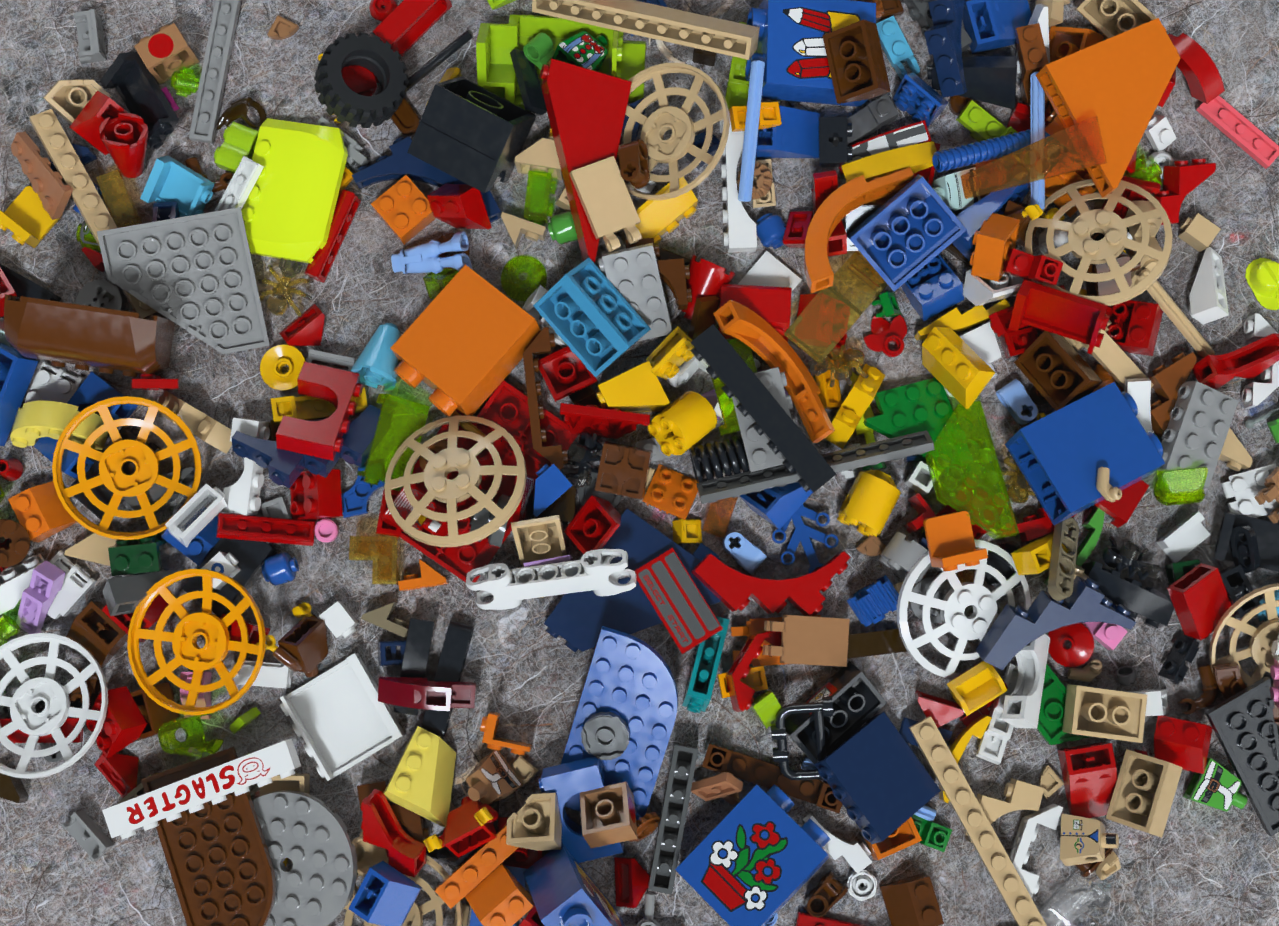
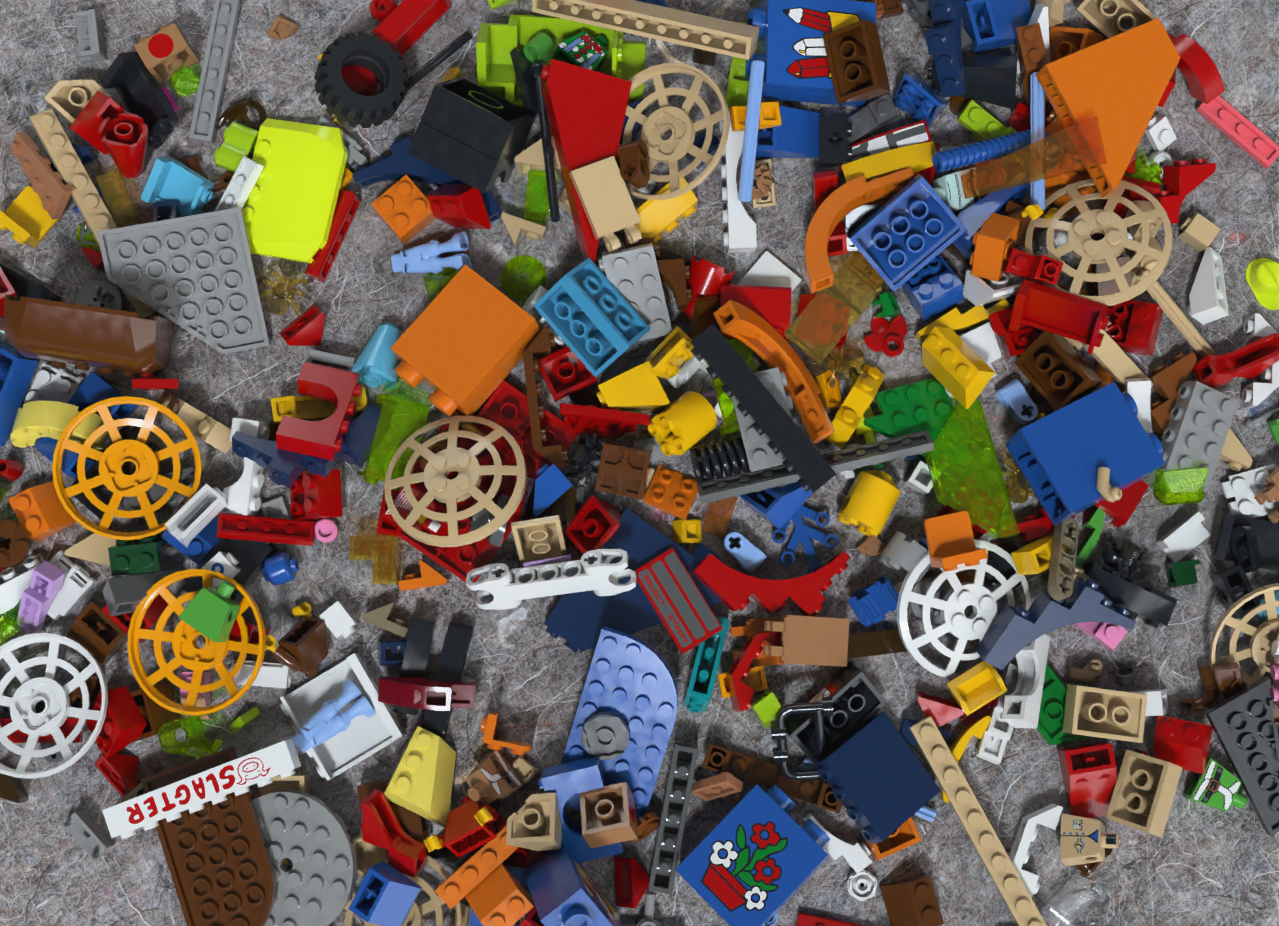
yellow dish [260,345,306,391] -> none
blue tile [341,462,385,518] -> none
reddish brown tile [391,98,420,136] -> none
bright green head [548,211,578,244] -> none
blue head [756,213,786,249] -> none
red slope [783,211,813,248] -> none
reddish brown piece [804,871,849,917] -> none
medium azure hinge [876,15,920,80] -> none
red panel [904,493,936,533] -> none
green slope [911,815,952,852] -> none
tan arch [964,778,1044,843] -> none
tan tile [1039,765,1065,799] -> none
red dish [1048,622,1094,667] -> none
tan tile [1096,851,1121,880] -> none
black hinge [1158,634,1200,685] -> none
red brick [1167,563,1235,640] -> none
none -> bright green torso [178,580,240,642]
none -> light blue piece [291,679,376,753]
none -> black bar [529,61,560,222]

